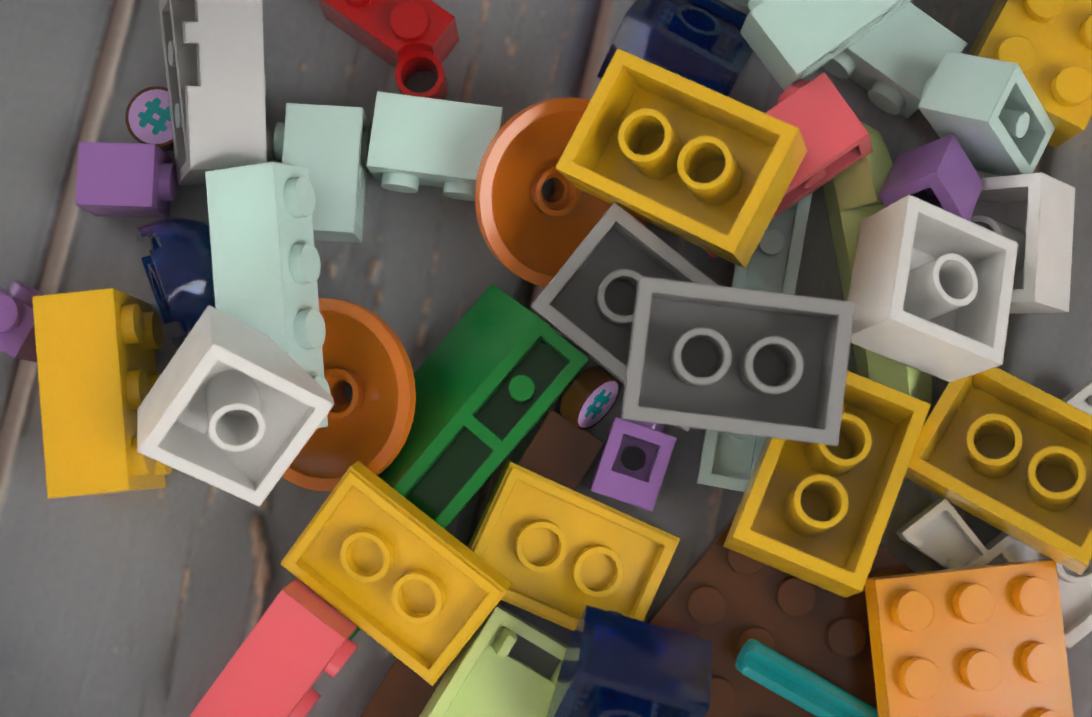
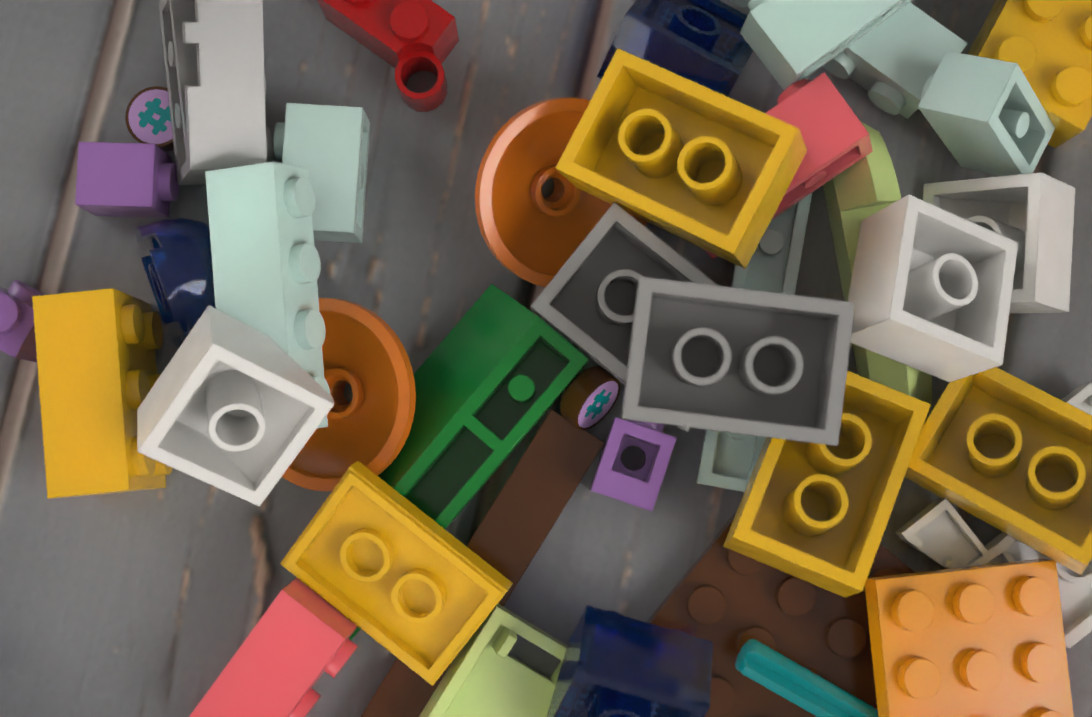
light aqua brick [366,91,504,201] -> none
yellow tile [467,460,680,653] -> none
medium lavender brick [878,133,984,221] -> none

